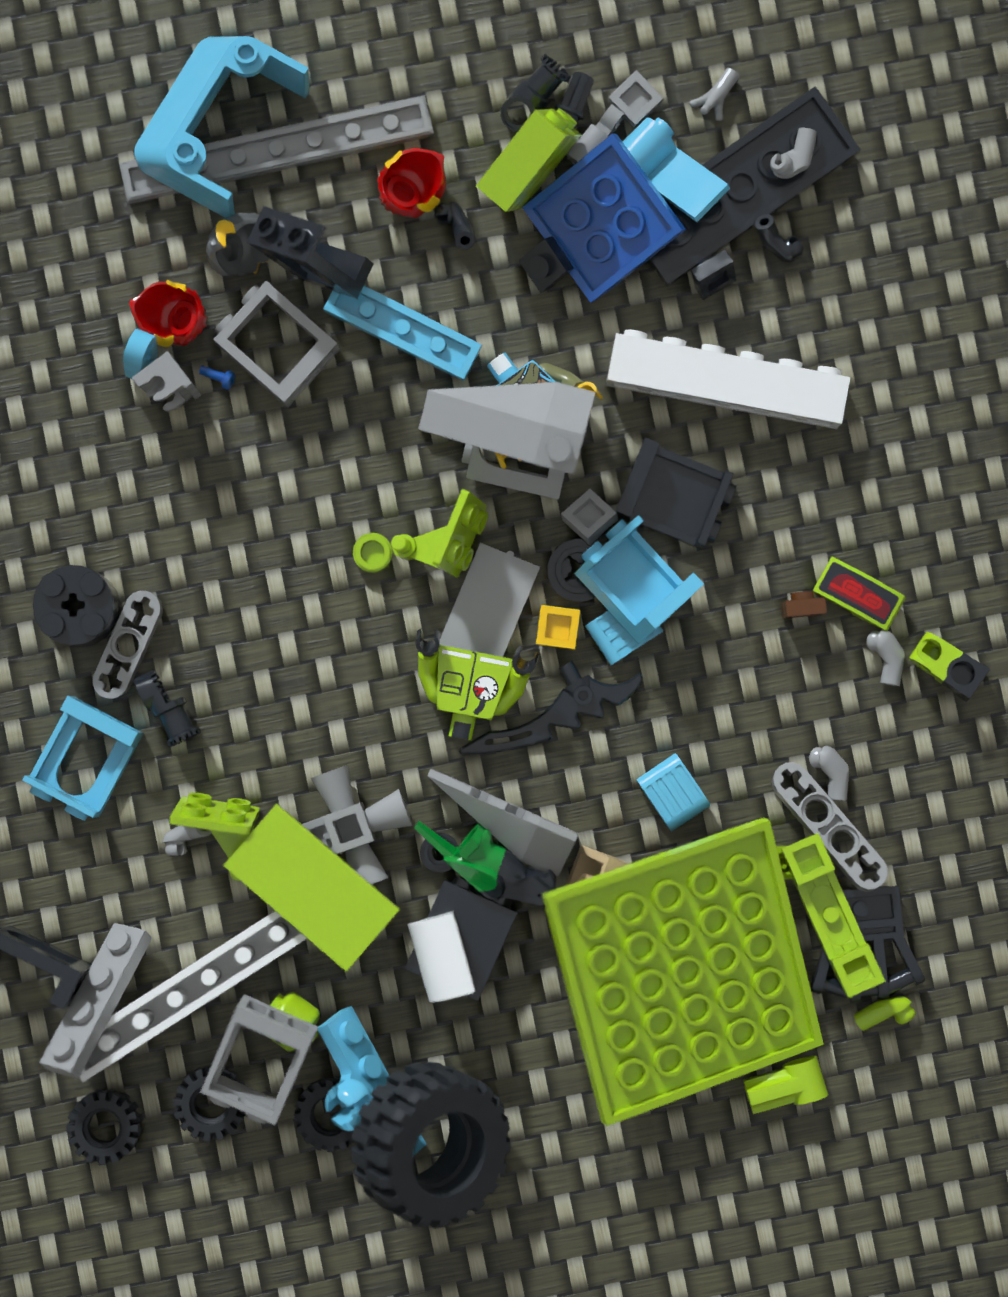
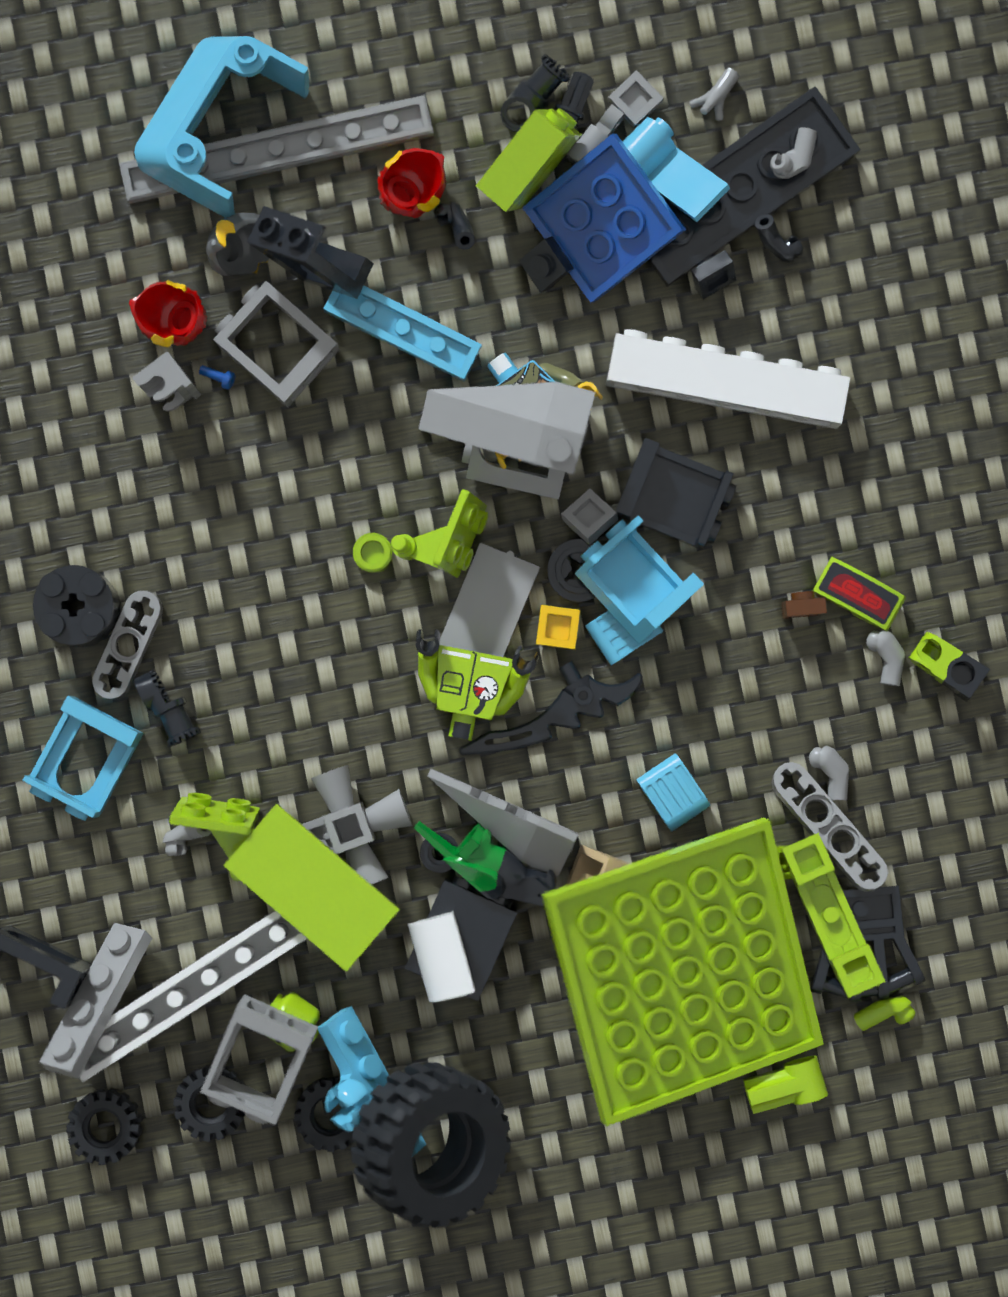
medium azure beam [123,328,158,379] -> none

